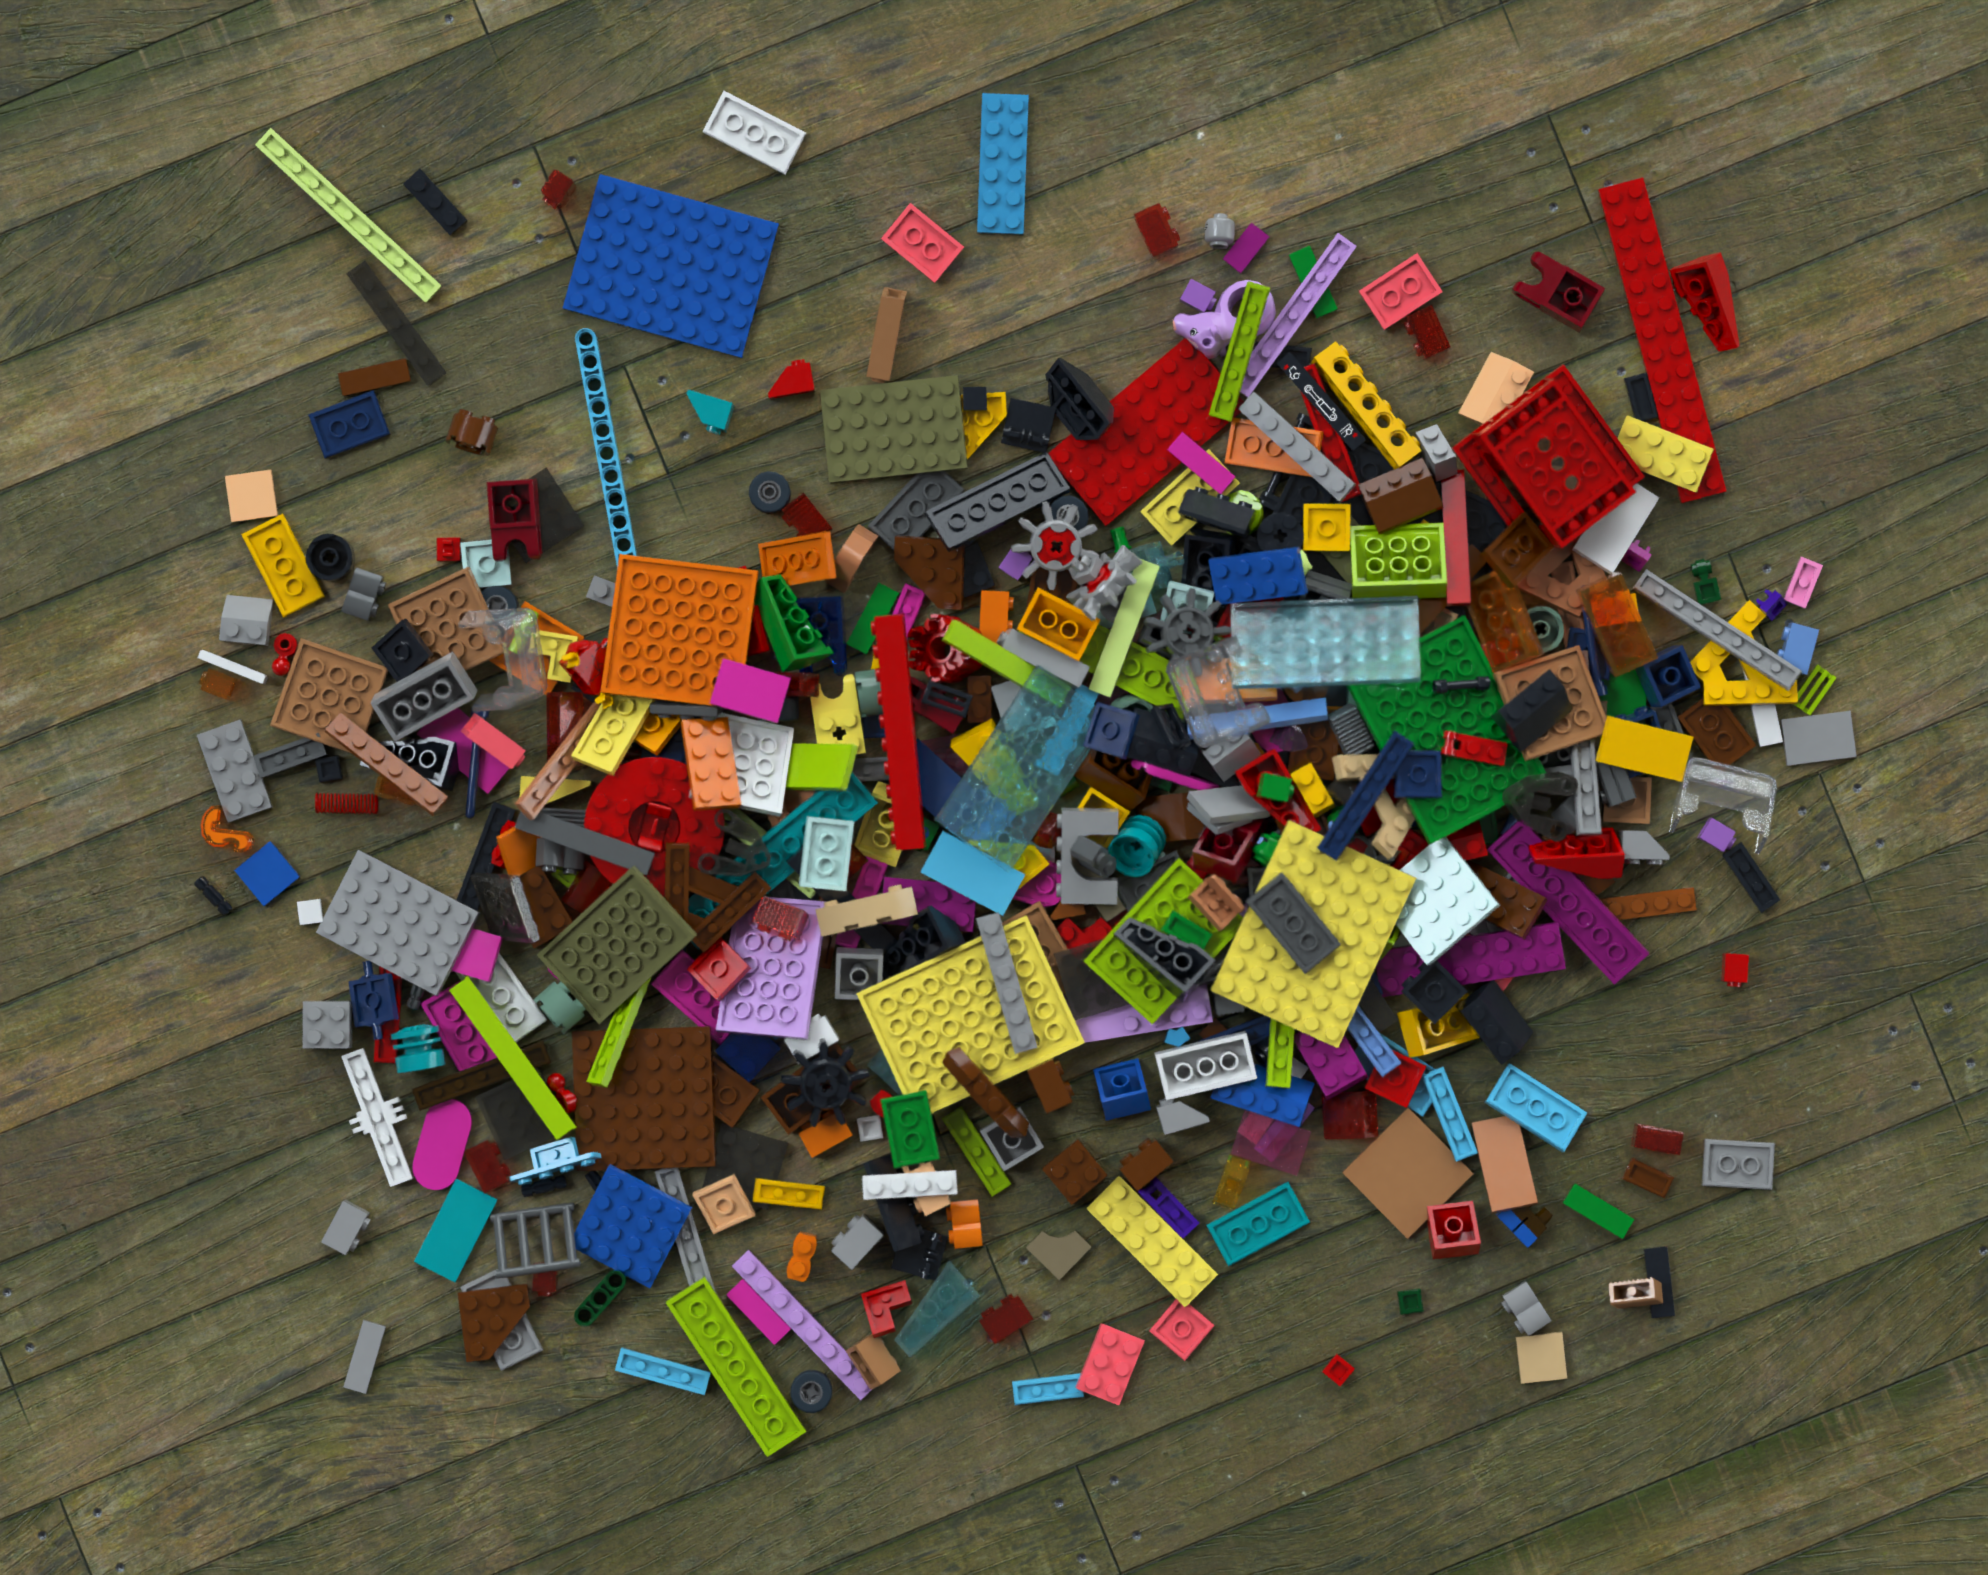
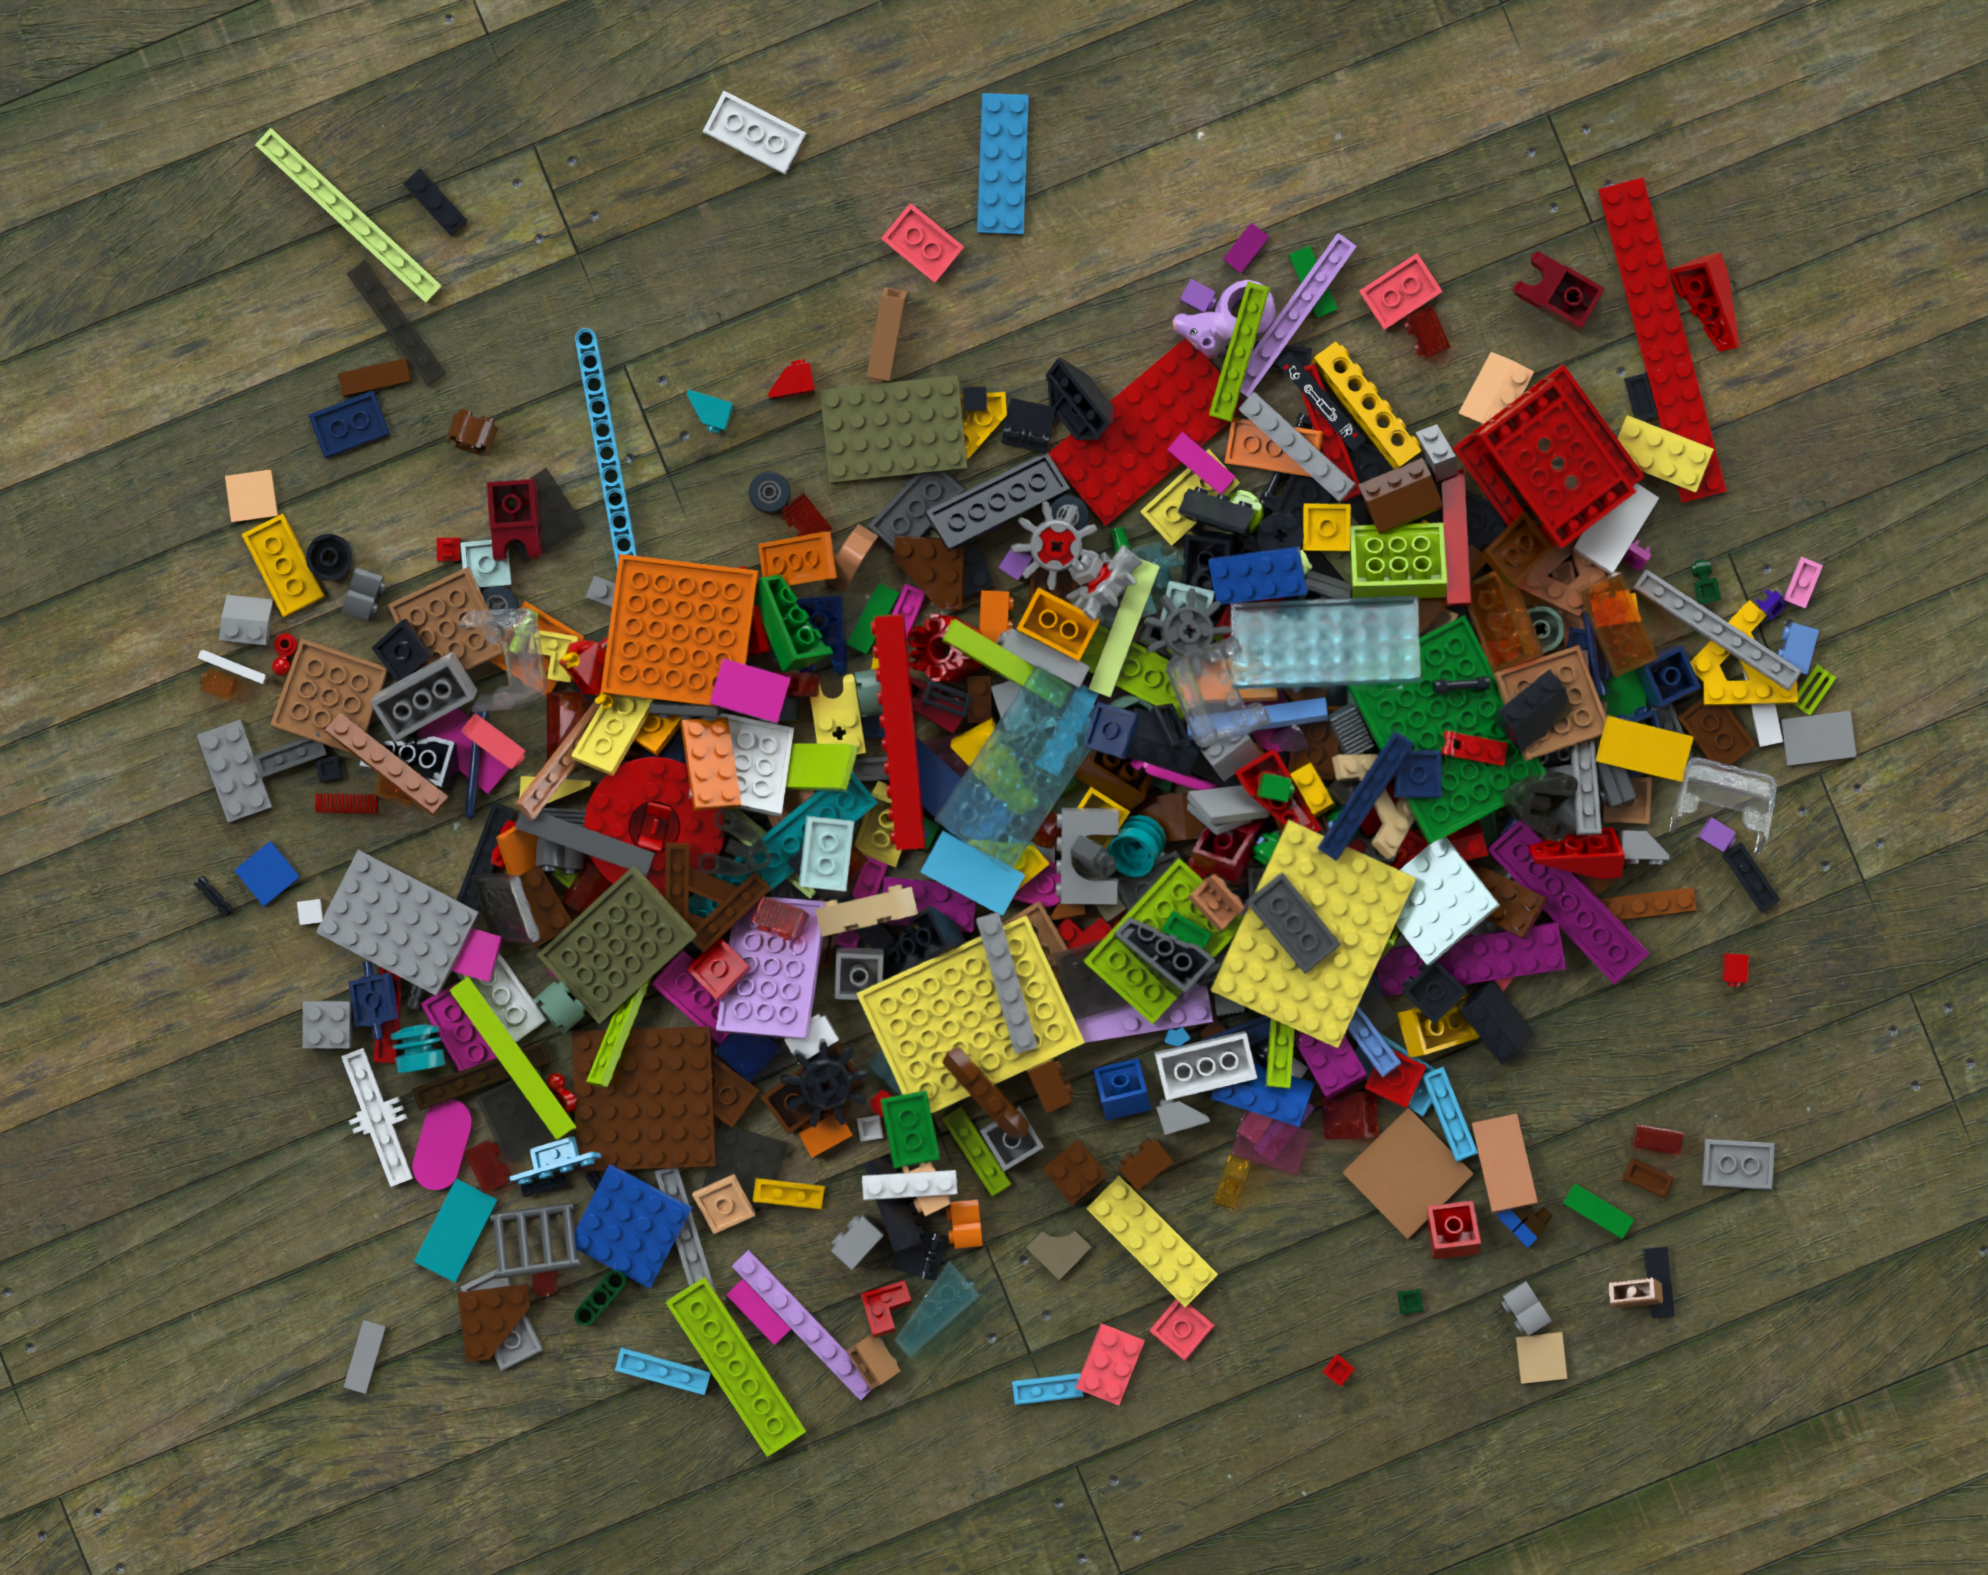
clear orange animal [201,805,254,852] -> none
light grey brick [321,1199,371,1255] -> none
clear red brick [540,170,576,210] -> none
blue plate [563,174,779,358] -> none
orange brick [787,1231,817,1282] -> none
black wheel [790,1370,832,1413] -> none
clear red brick [979,1293,1033,1344] -> none
clear red brick [1133,203,1180,259] -> none
dark purple plate [1138,1177,1199,1239] -> none
light grey head [1204,213,1235,249] -> none
teal tile [1206,1181,1310,1266] -> none
medium azure tile [1485,1063,1587,1153] -> none

